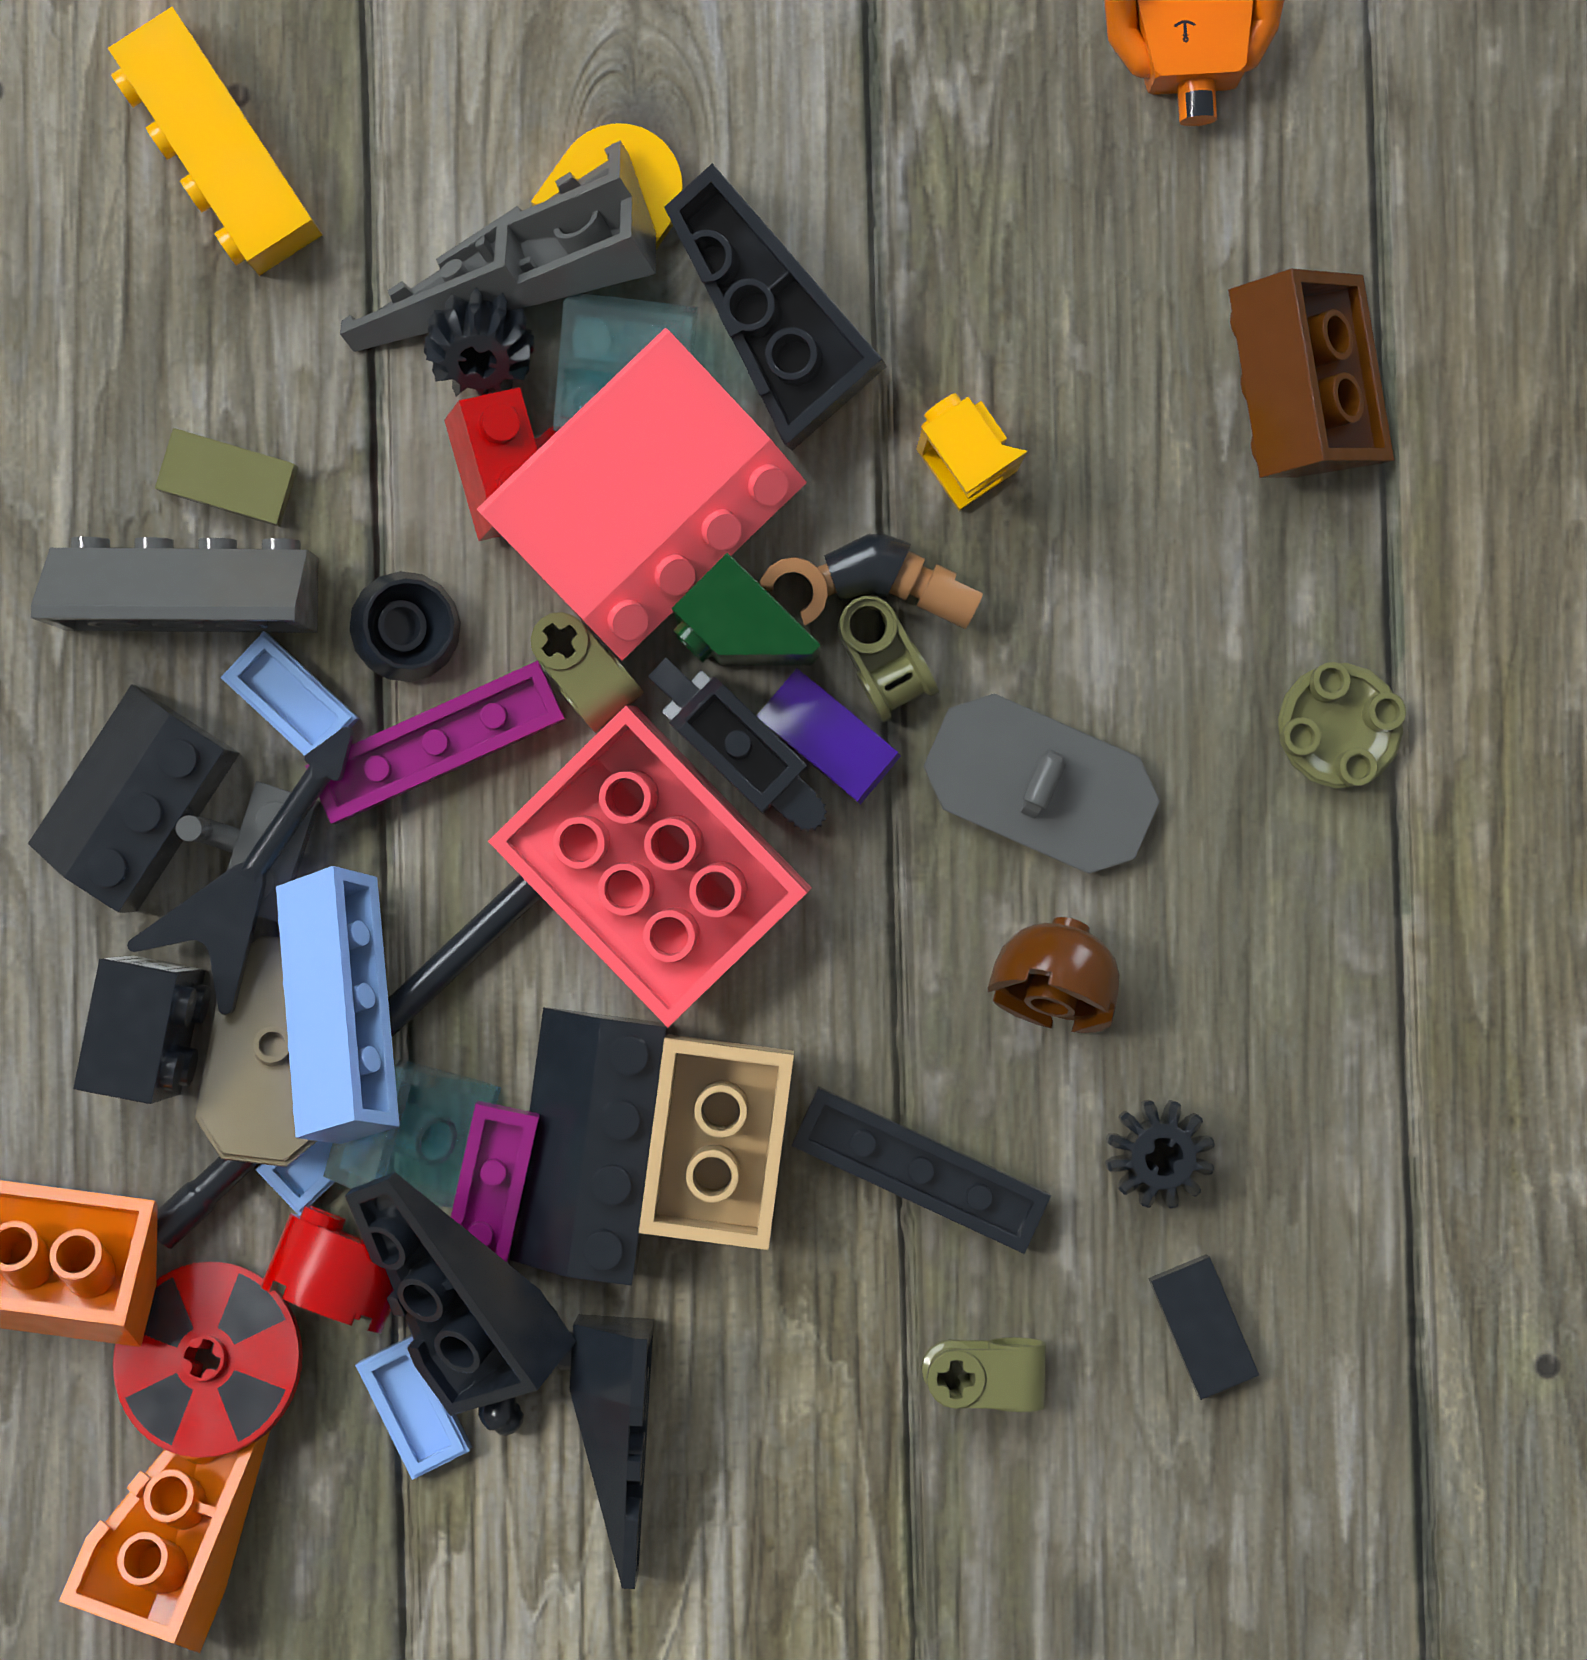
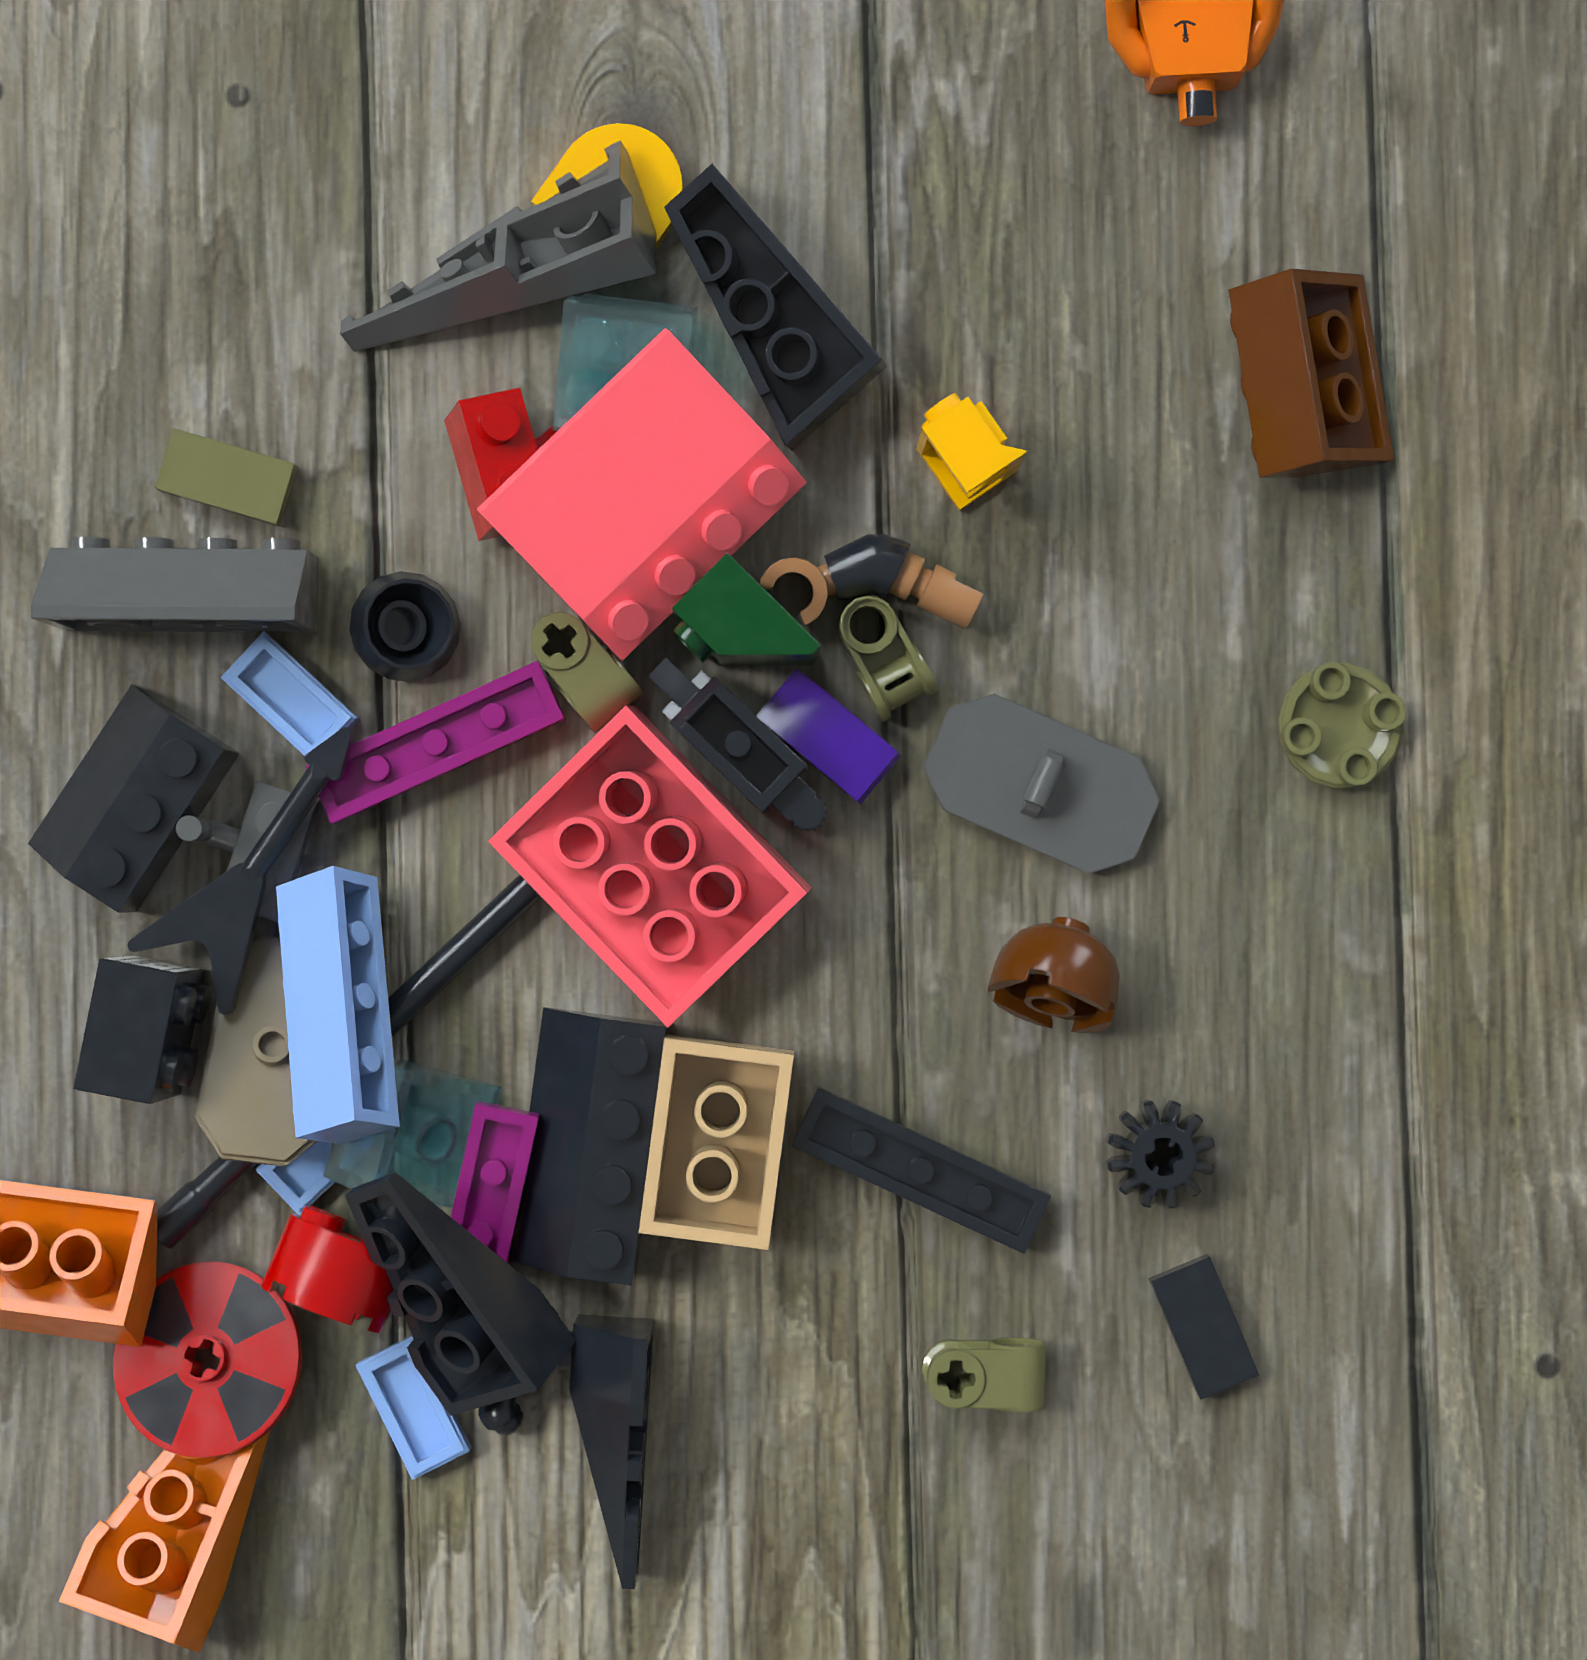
yellow brick [108,7,322,276] -> none
black gear [424,287,534,397] -> none

